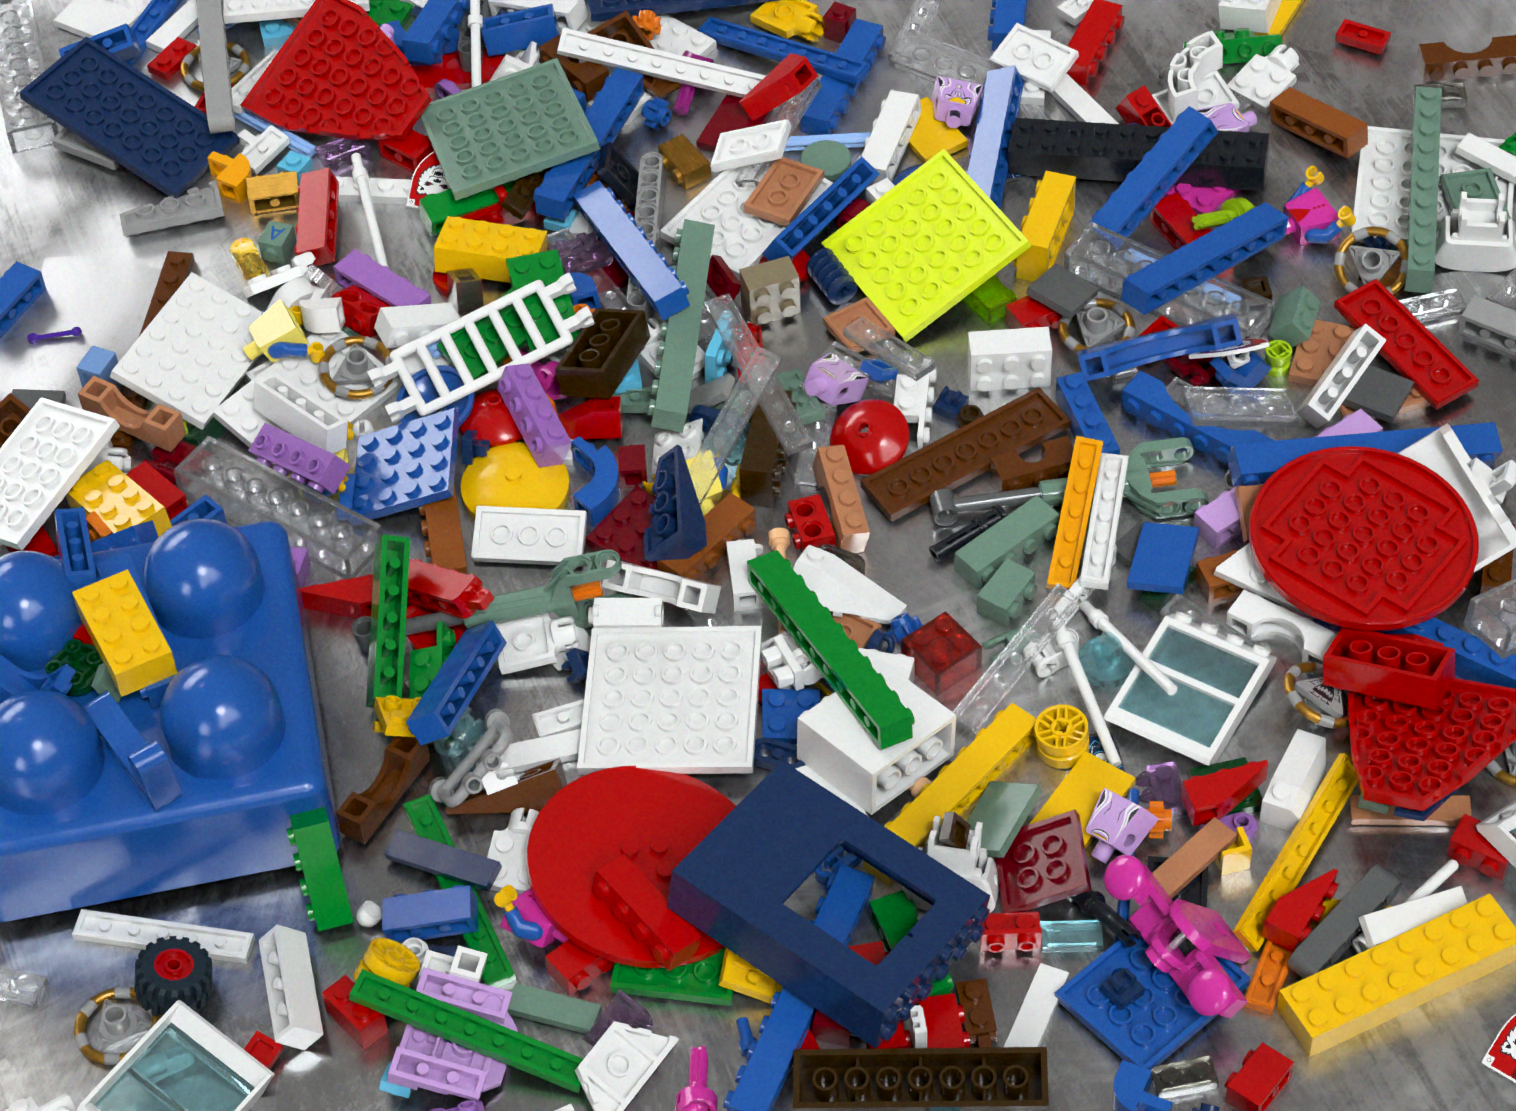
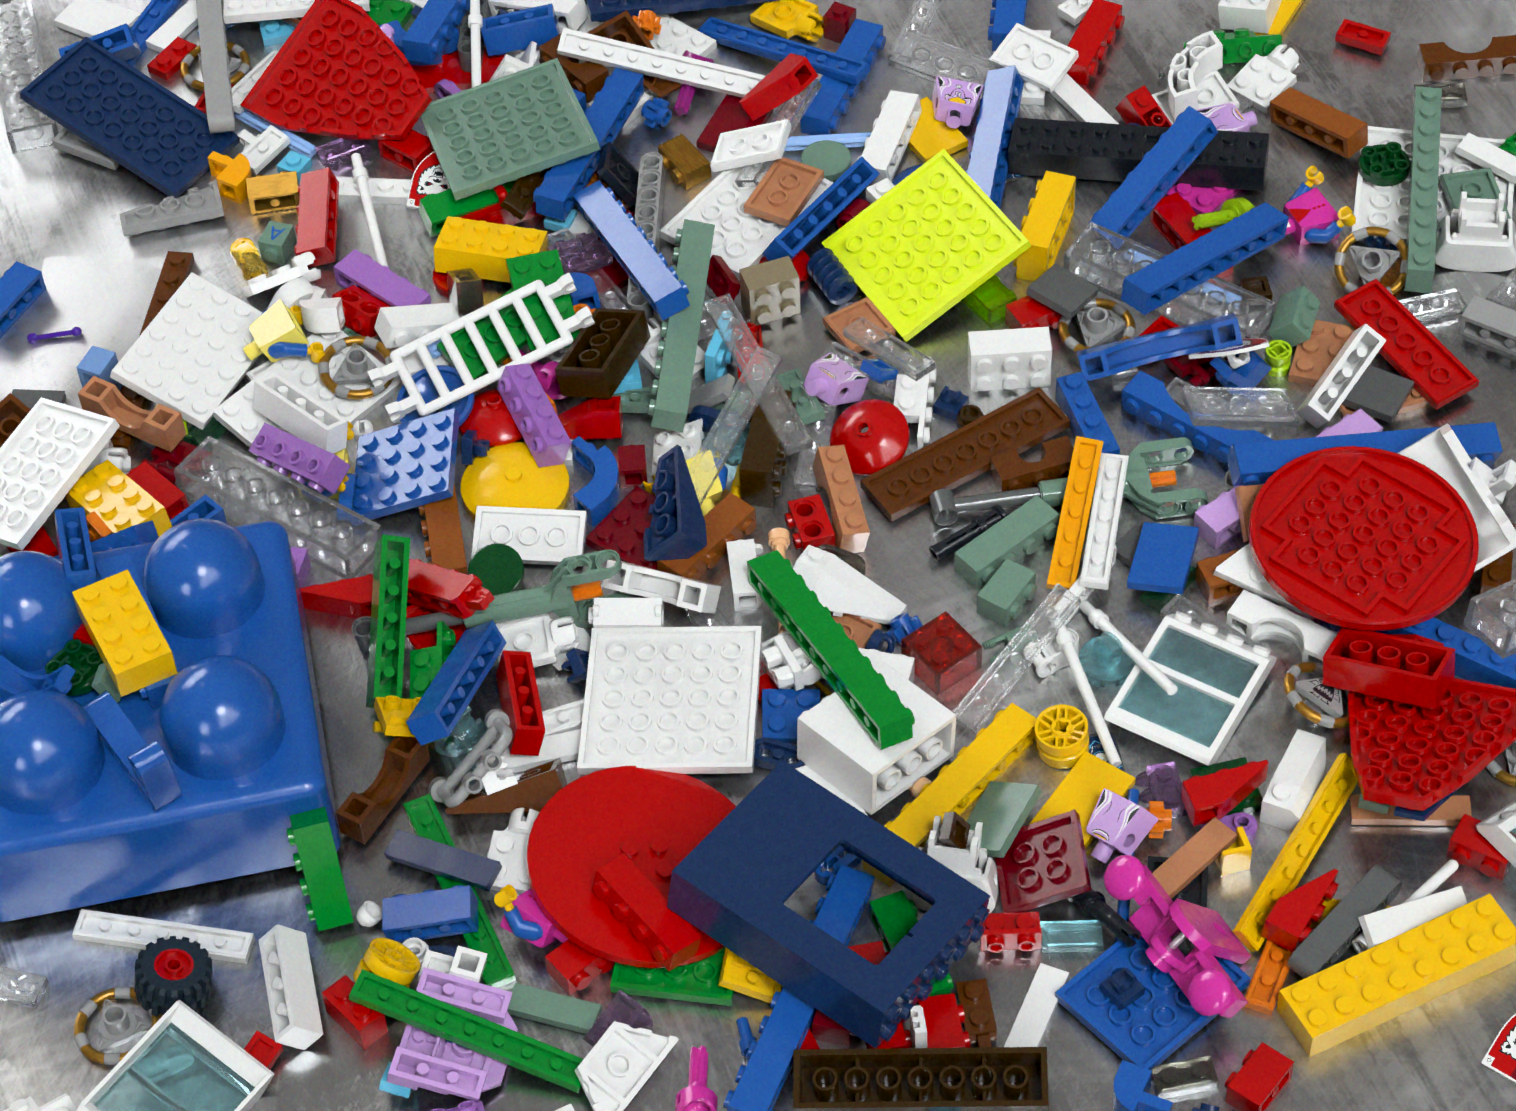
clear beam [304,264,344,296] -> none
none -> dark green tile [468,543,525,595]
none -> red brick [496,650,546,756]
none -> dark green tile [1358,142,1411,186]

